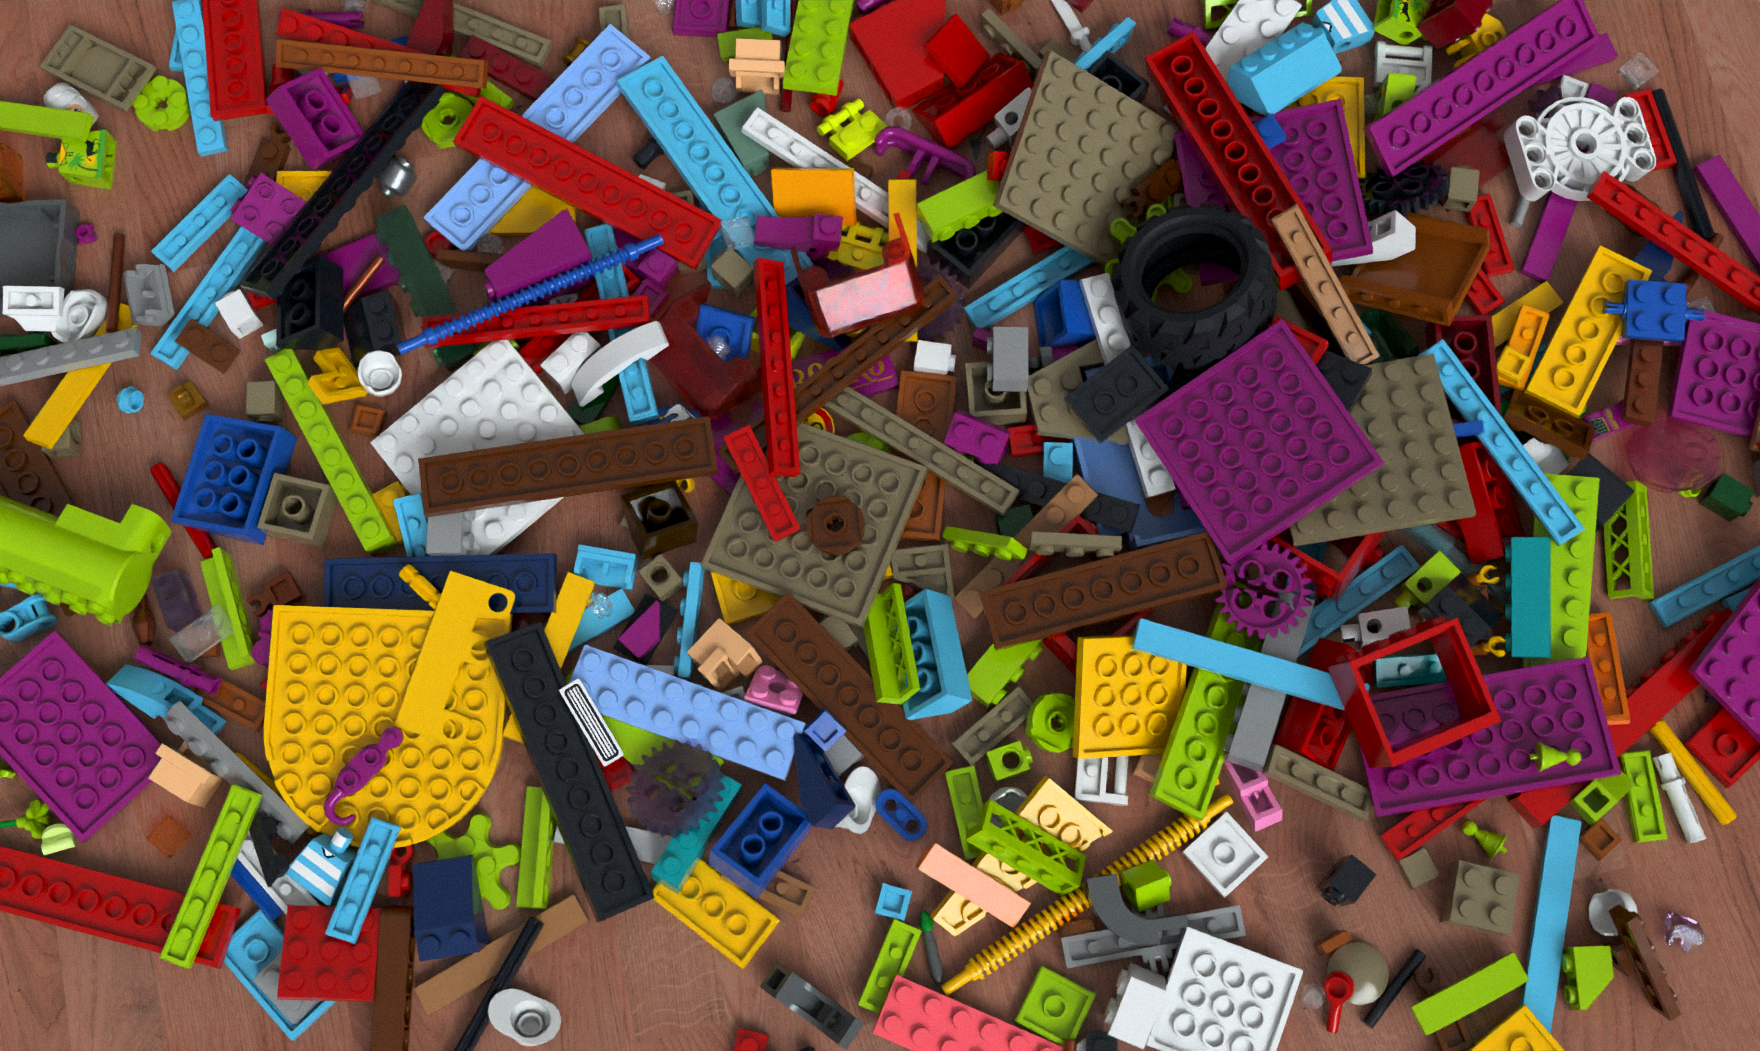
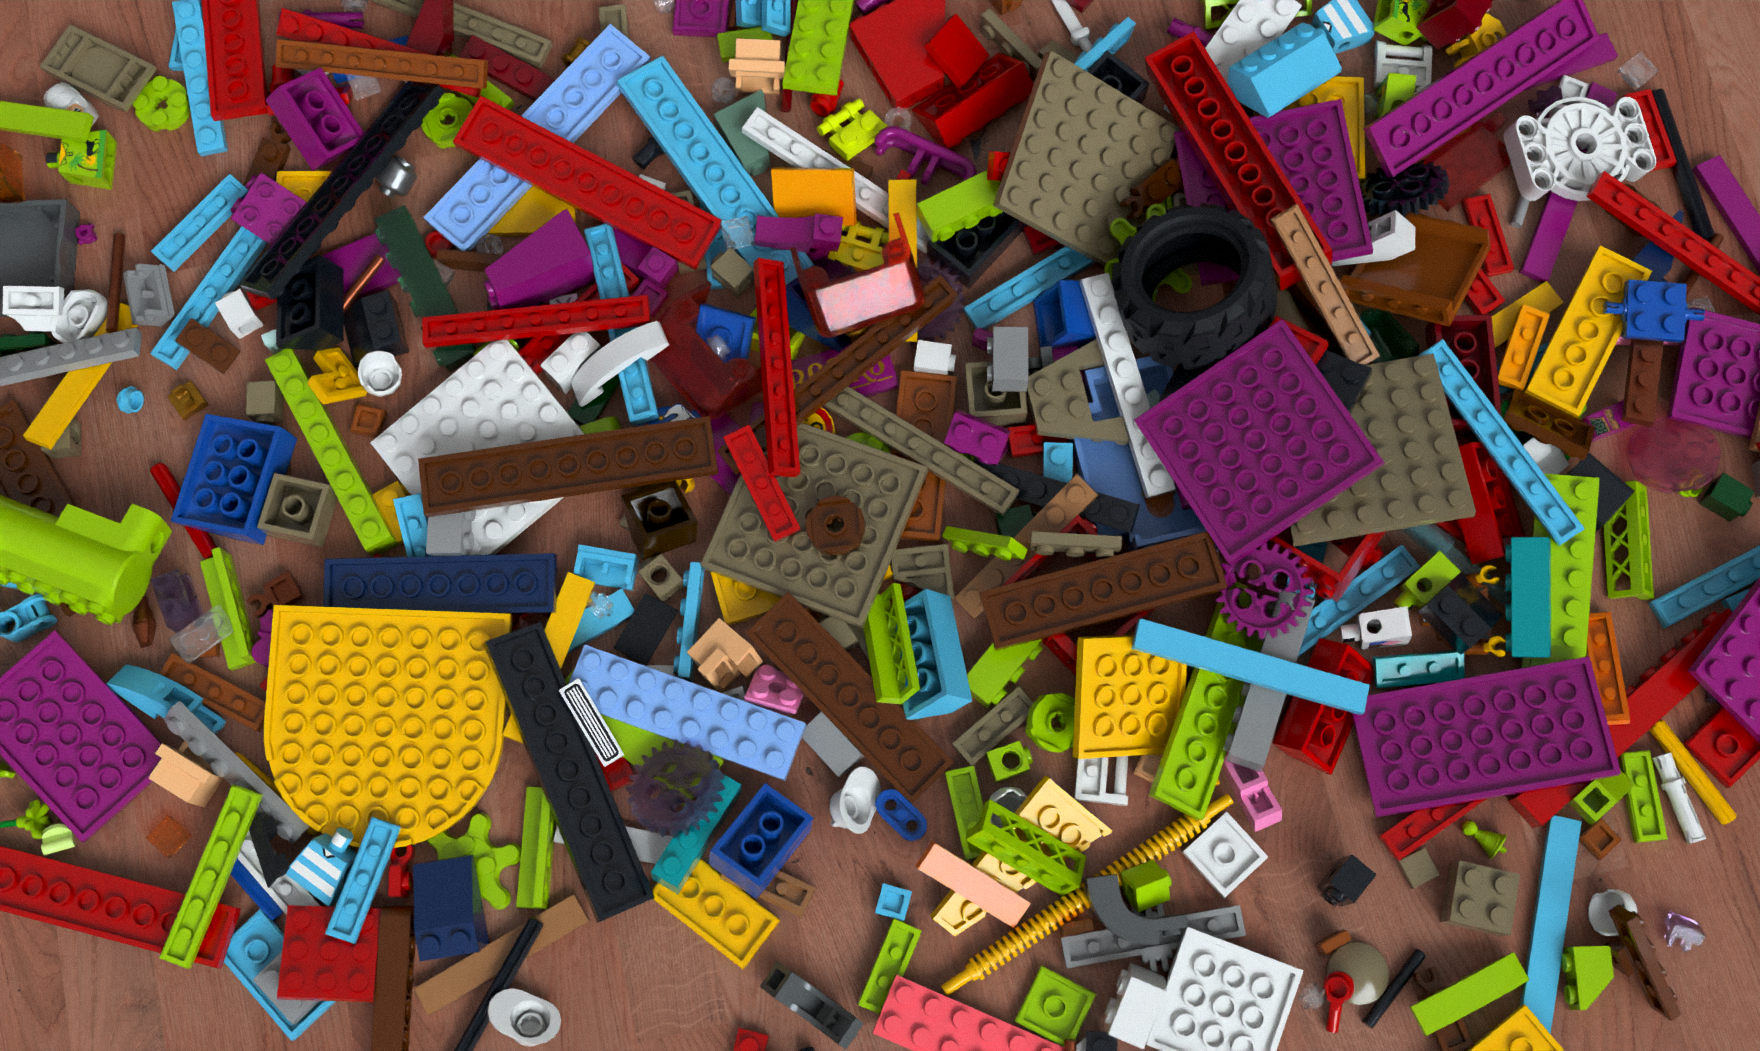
magenta pin [135,644,222,695] -> none
magenta piece [324,727,404,825] -> none
yellow piece [394,571,515,746] -> none
blue hose [396,234,664,355] -> none
yellow axle [399,564,441,611] -> none
magenta tile [618,601,661,661] -> none
dark blue slope [793,733,856,829] -> none
plate [804,708,847,752] -> none
dark grey piece [920,910,943,986] -> none
white torso [985,87,1032,149] -> none
black plate [1064,344,1169,444] -> none
blue plate [1253,114,1286,149] -> none
dark tan plate [1262,744,1372,820] -> none
red window [1327,615,1501,768] -> none
dark tan brick [1442,165,1480,212] -> none
blue tile [1453,420,1485,438] -> none
yellow tile [1496,345,1532,385] -> none
lime piece [1529,742,1581,772] -> none

